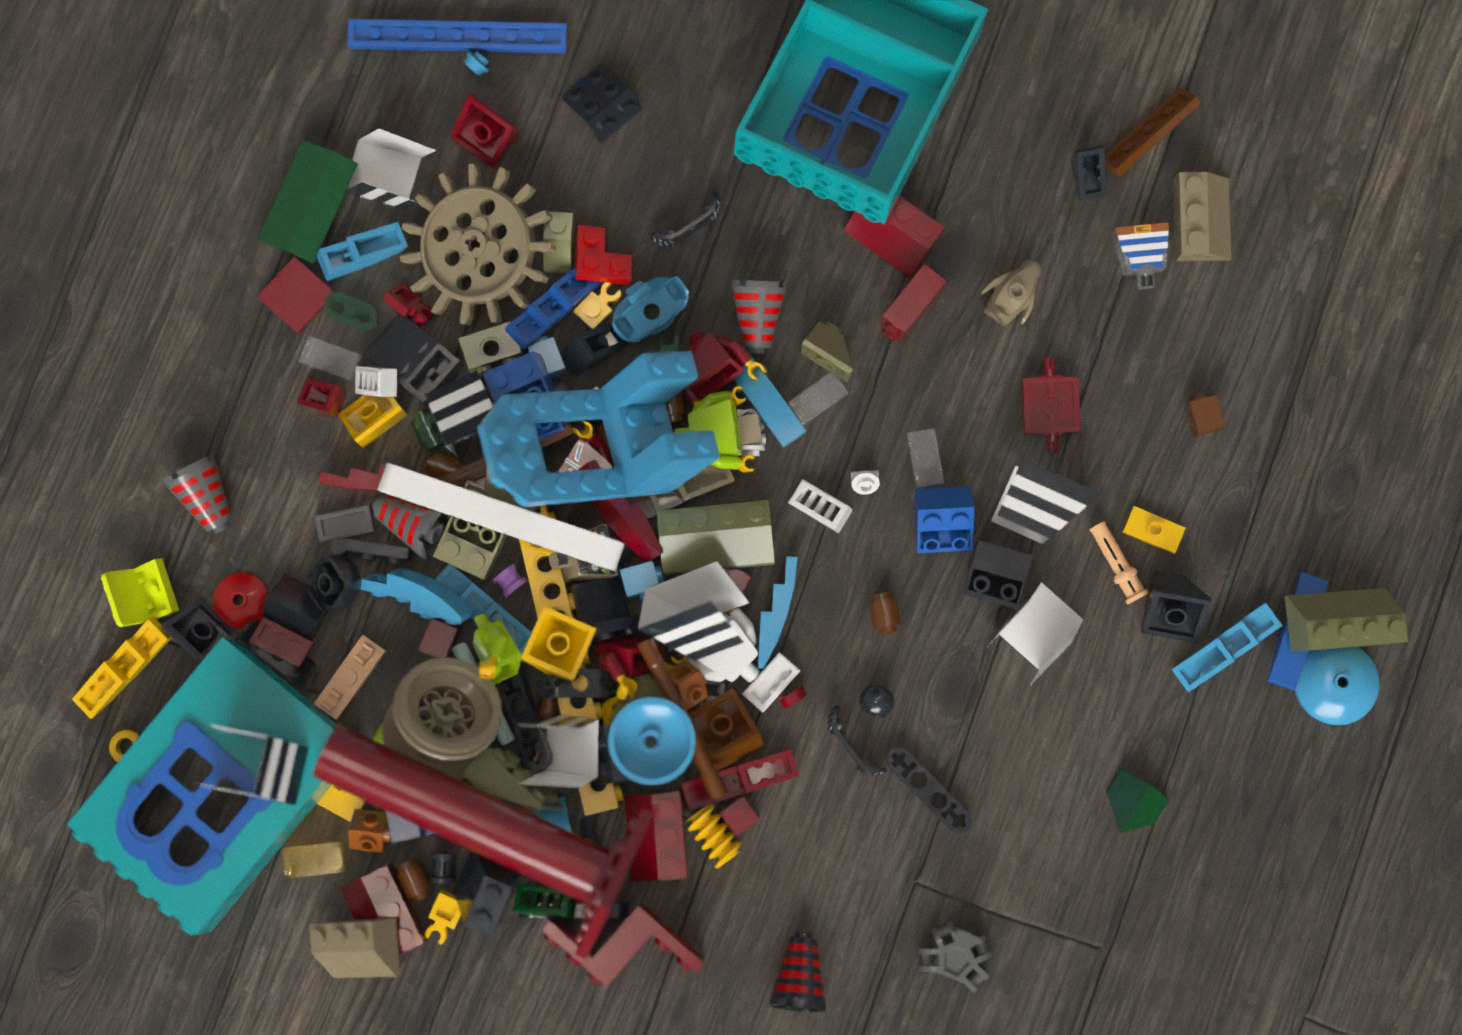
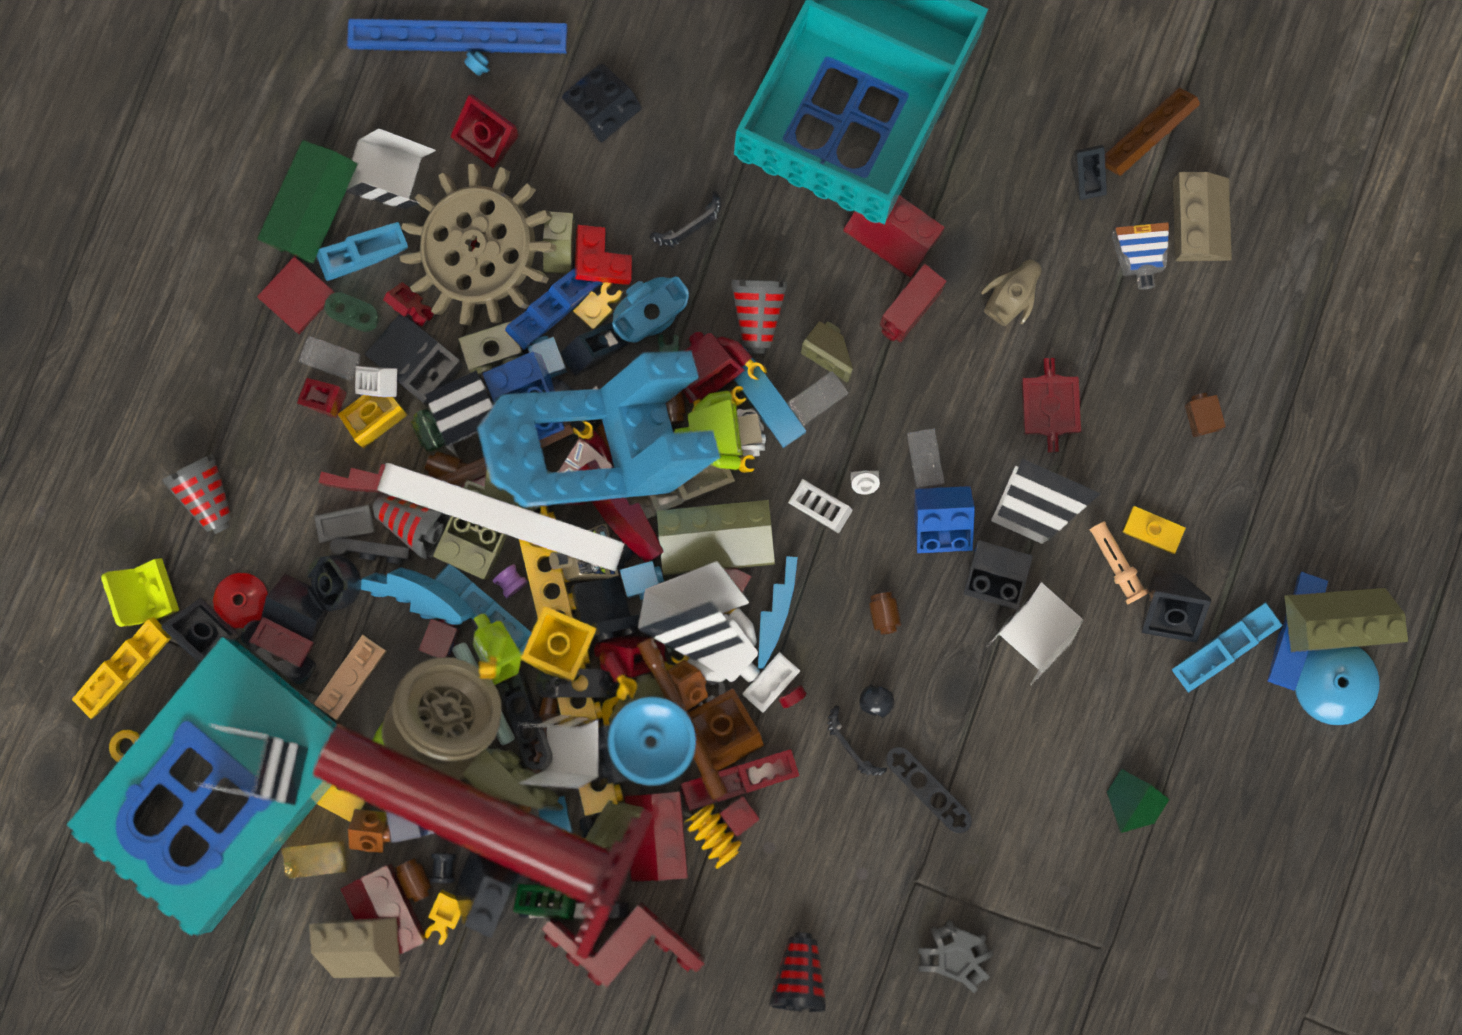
none -> olive plate [585,800,644,850]

